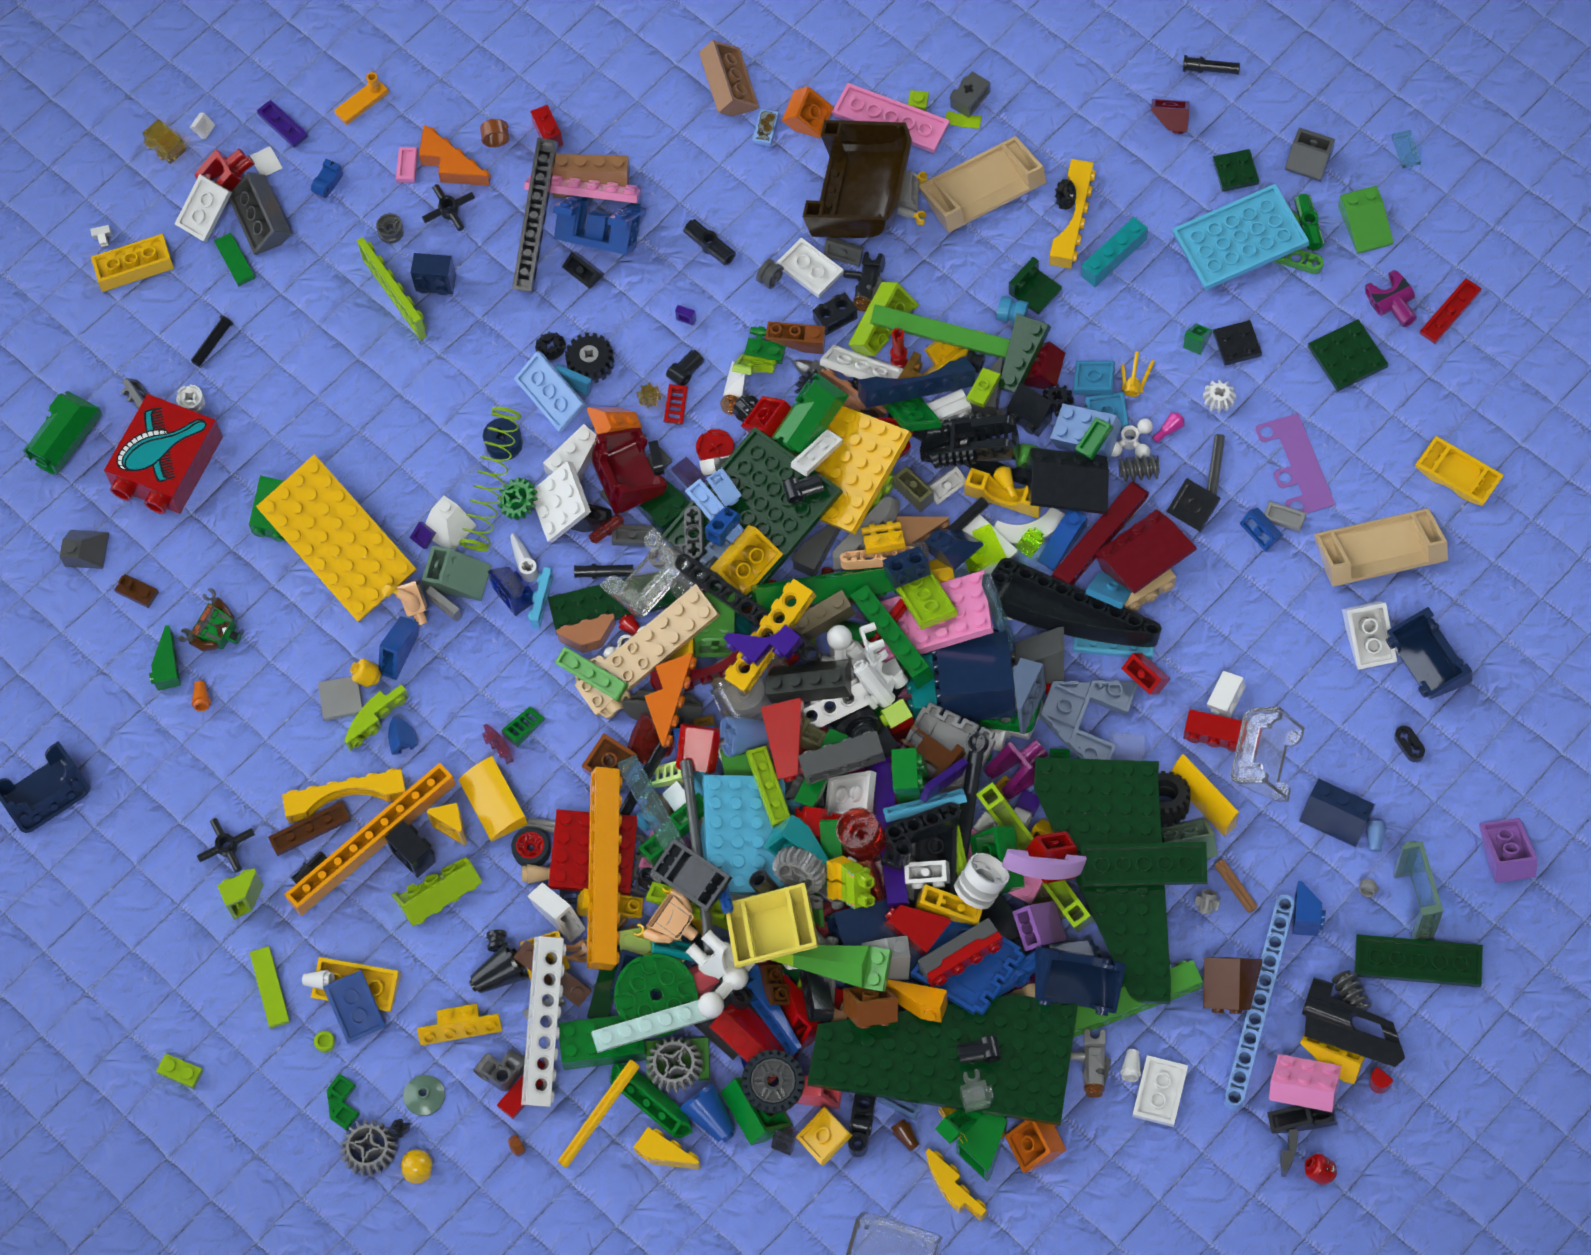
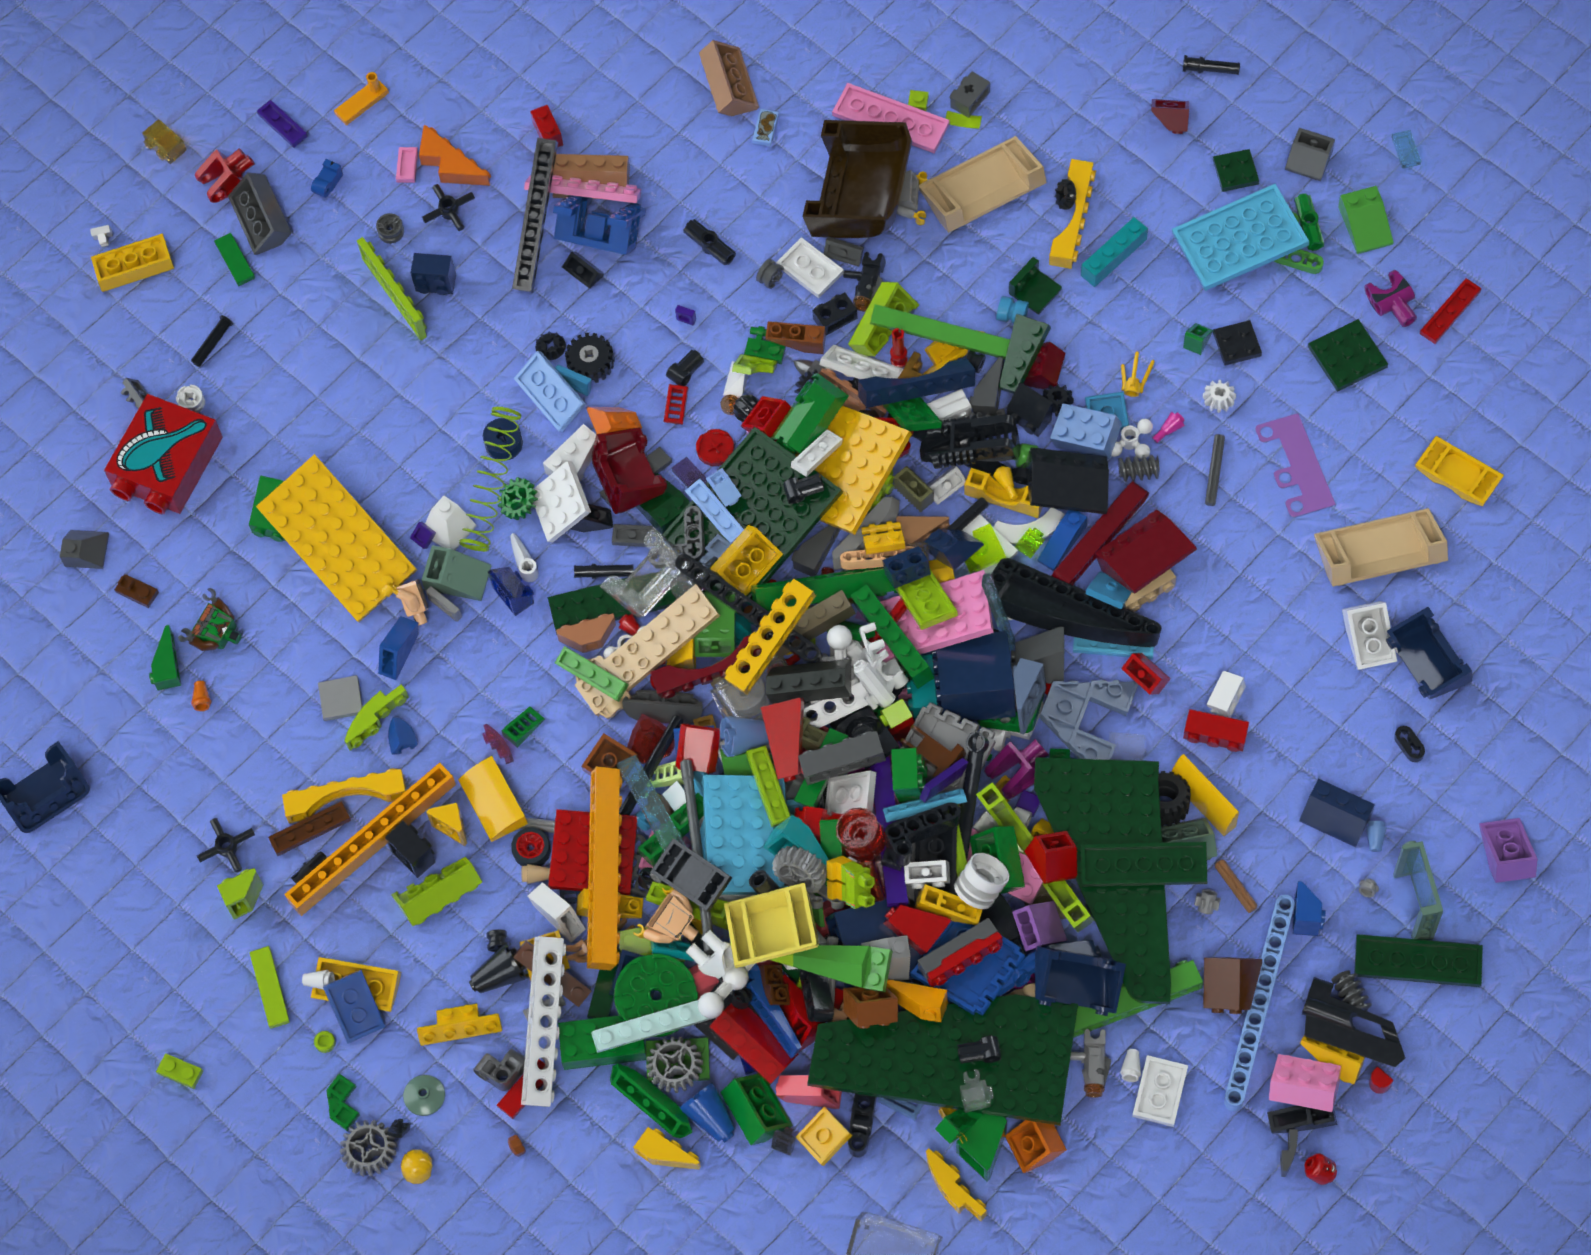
green brick [23,391,102,475] -> none
white plate [175,174,232,242] -> none
white tile [190,113,215,139] -> none
white sticker [250,146,283,176] -> none
yellow head [350,658,381,687] -> none
dark orange piece [480,119,510,147] -> none
medium azure plate [528,567,553,629] -> none
yellow axle [558,1060,639,1168] -> none
clear red axle [589,513,624,544] -> none
clear yellow gear [637,383,661,408] -> none
orange slope [644,653,697,748] -> none
black beam [648,440,665,476] -> none
white sticker [700,455,730,476] -> none
blue leg [705,507,741,547] -> none
blue axle [719,885,734,914] -> none
dark purple arch [724,625,803,667] -> none
wheel [742,1050,805,1114] -> none
orange slope [782,86,834,138] -> none
reddish brown cone [891,1119,920,1152] -> none
lime plate [966,368,1001,408] -> none
lavender slope [1002,849,1087,880] -> none
dark azure plate [1073,361,1115,395] -> none
green tile [1075,417,1114,460] -> none
black plate [1166,478,1221,532] -> none
clear windscreen [1230,706,1305,802] -> none
blue slope [1240,508,1283,551] -> none
light grey tile [1264,501,1307,533] -> none

